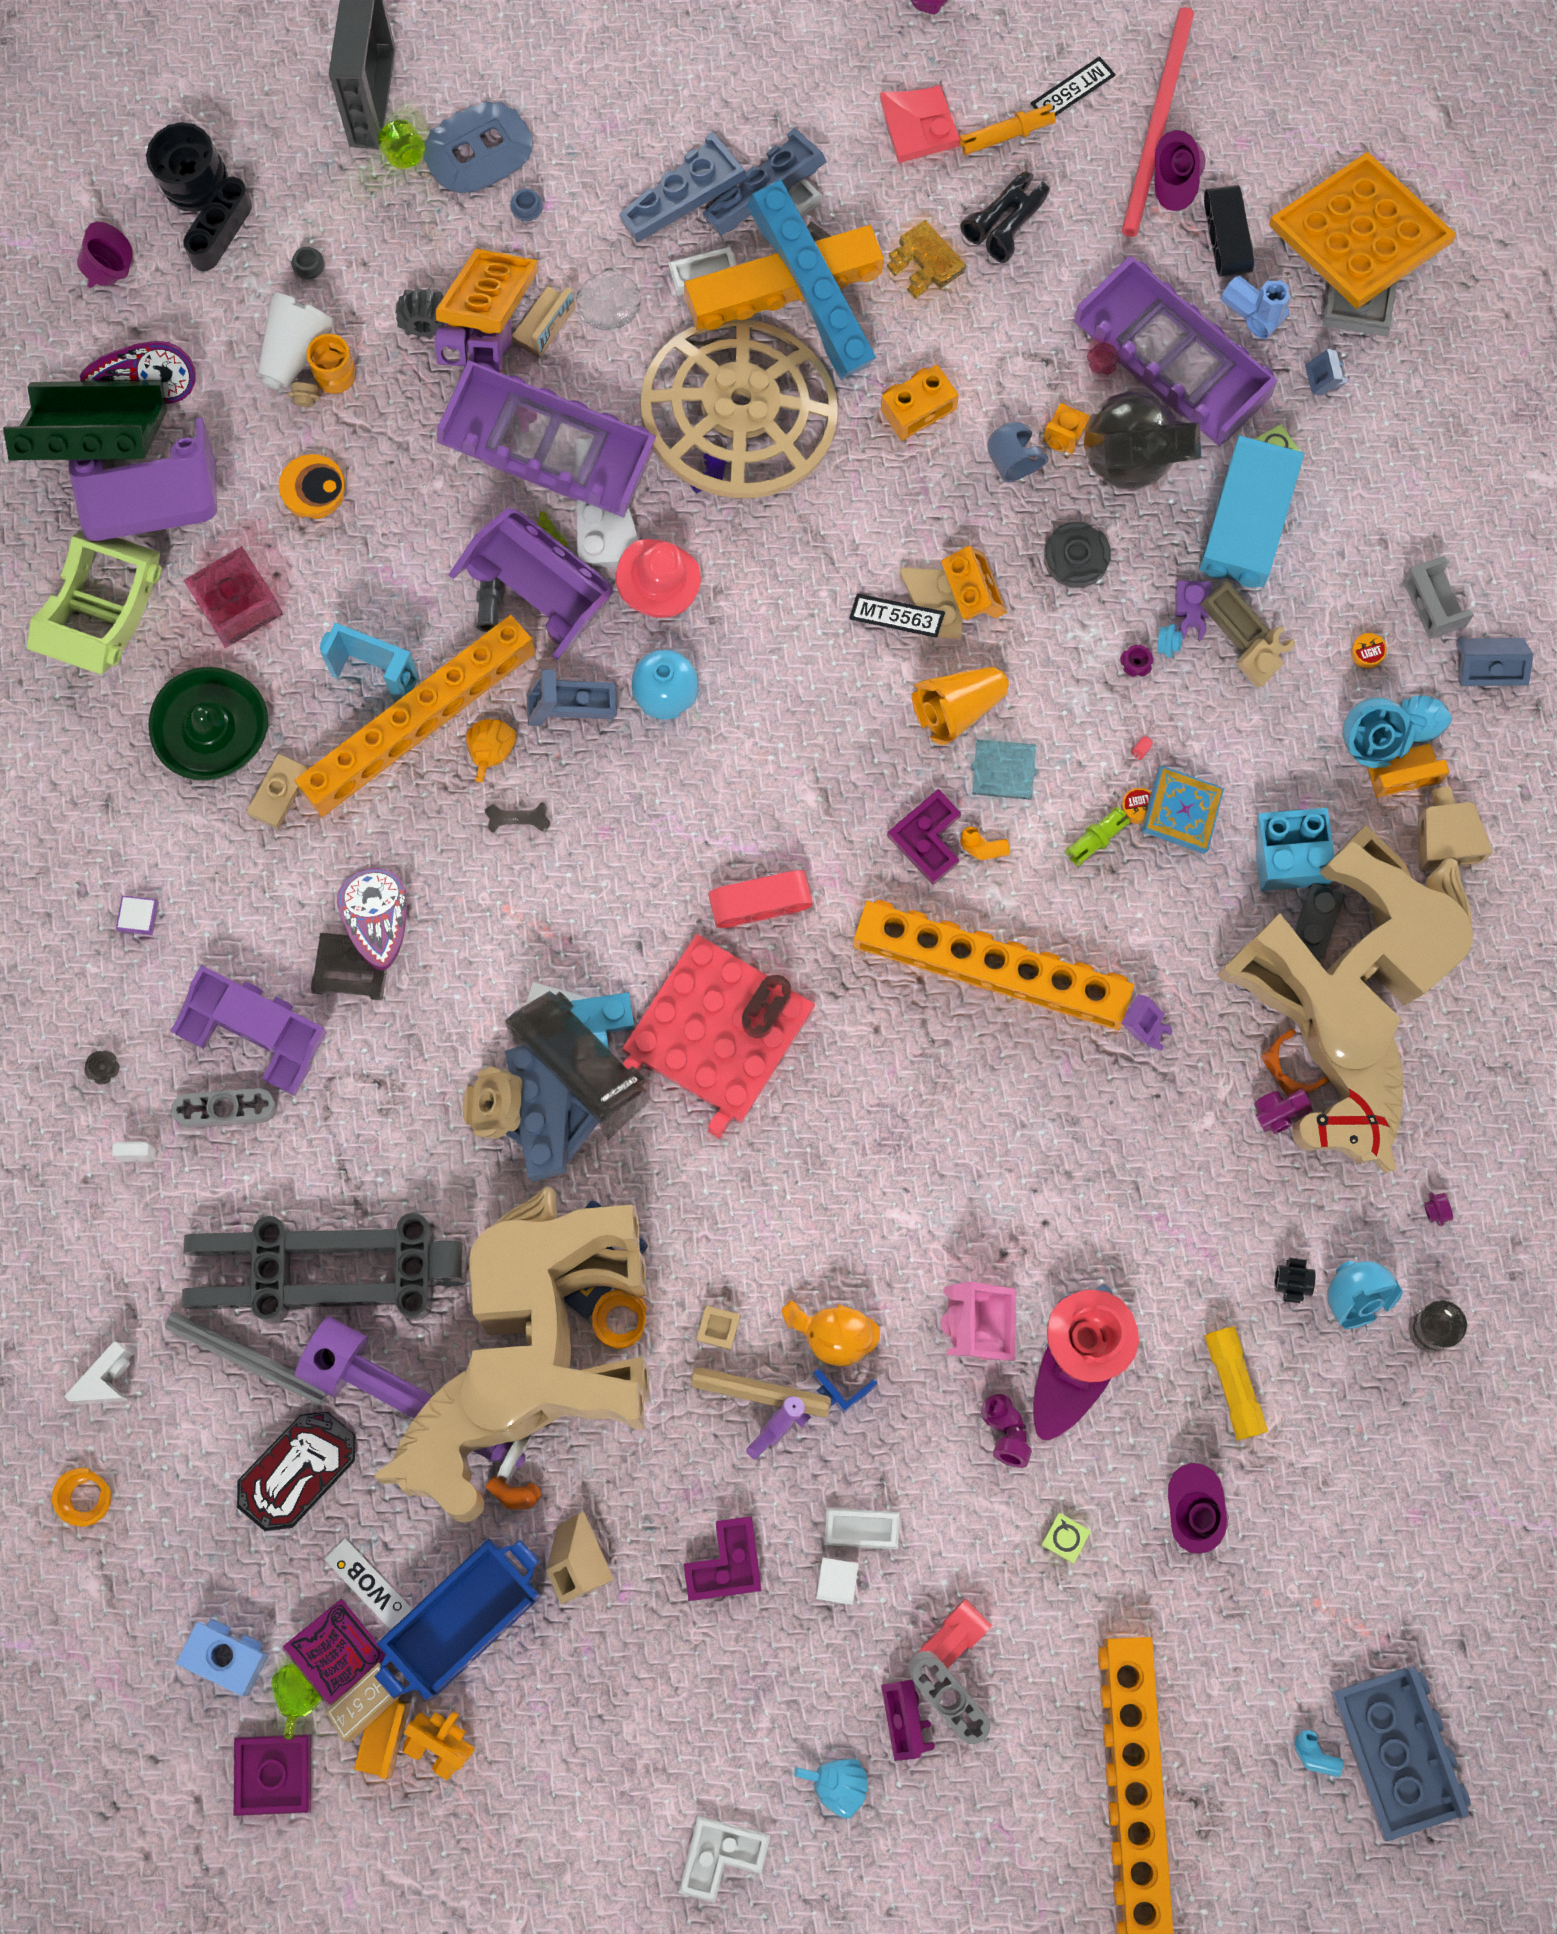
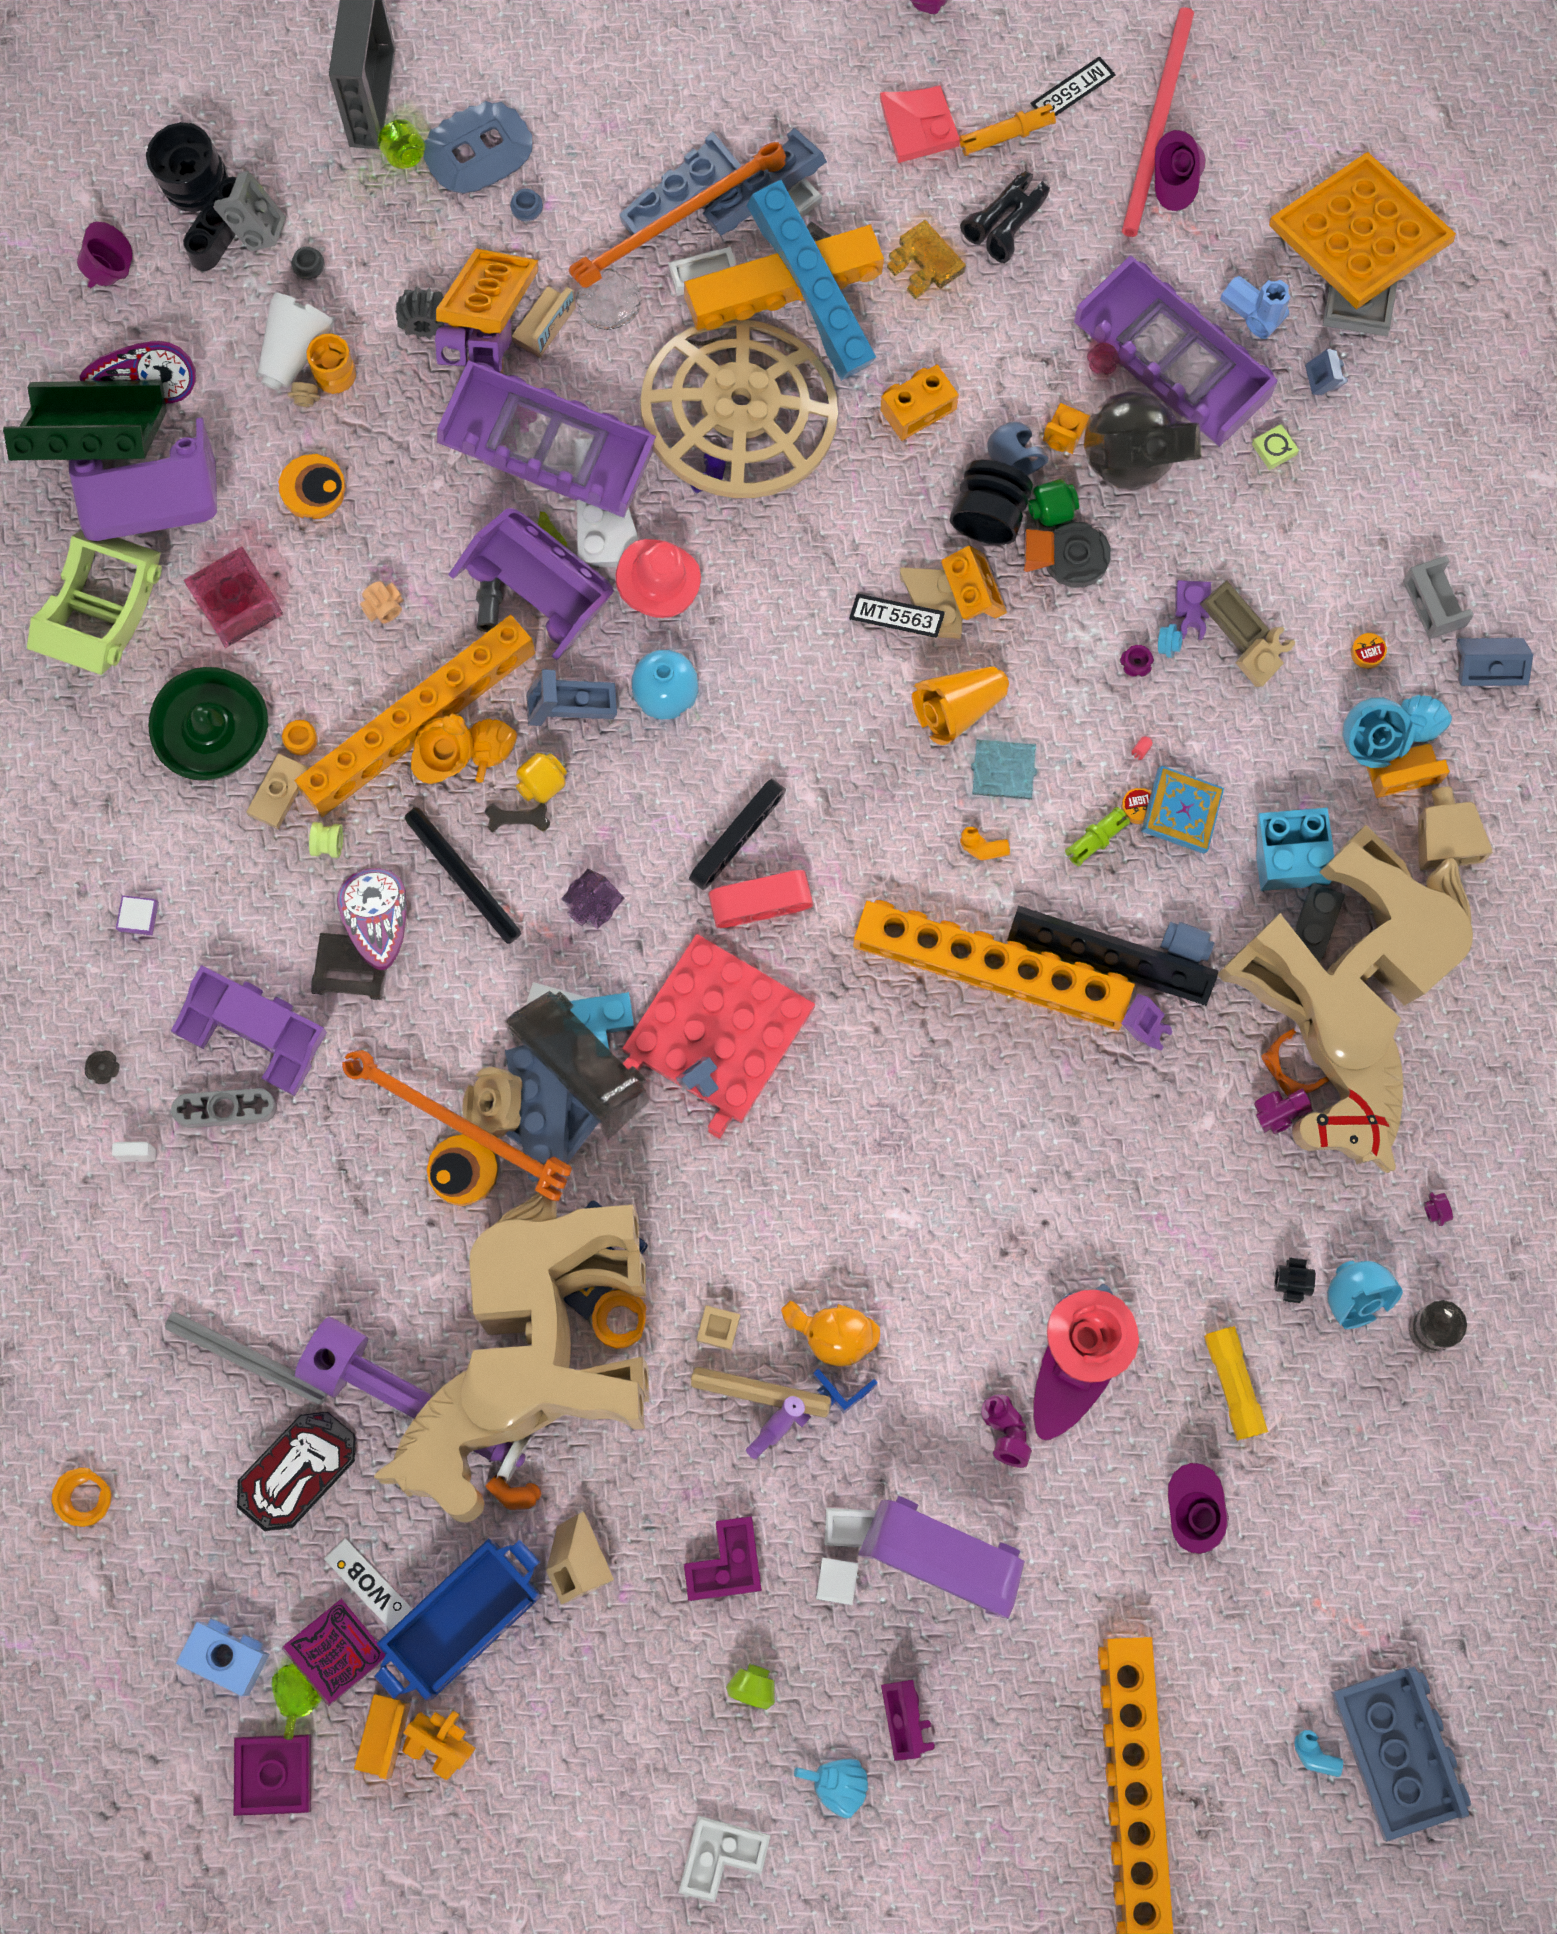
white slope [64,1341,133,1405] -> none
dark grey beam [182,1212,466,1324] -> none
medium azure panel [320,623,419,702] -> none
tan tile [325,1663,402,1742] -> none
clear smoke beam [742,974,791,1038] -> none
magenta plate [887,789,961,885] -> none
light grey beam [908,1651,990,1744] -> none
coral piece [918,1599,992,1668] -> none
bright pink brick [941,1282,1016,1361] -> none
yellowish green tile [1041,1513,1091,1564] -> none
medium azure slope [1199,435,1304,588] -> none
black beam [1204,185,1254,277] -> none
none -> light grey bracket [213,171,286,251]
none -> light orange tile [282,720,318,756]
none -> yellowish green wheel [309,822,343,858]
none -> orange hinge [342,1050,572,1201]
none -> light nougat gear [360,581,404,623]
none -> black axle [404,807,521,944]
none -> light orange piece [411,714,473,784]
none -> tile [426,1134,499,1206]
none -> yellow head [515,753,567,804]
none -> clear purple brick [561,868,625,929]
none -> orange hinge [569,142,786,288]
none -> sand blue tile [676,1057,719,1097]
none -> black beam [689,779,786,890]
none -> lime cone [726,1663,775,1710]
none -> medium lavender windscreen [858,1496,1025,1619]
none -> black wheel [949,460,1033,545]
none -> black plate [1007,905,1219,1006]
none -> orange slope [1024,529,1054,572]
none -> green head [1027,479,1080,527]
none -> sand blue brick [1160,922,1215,964]

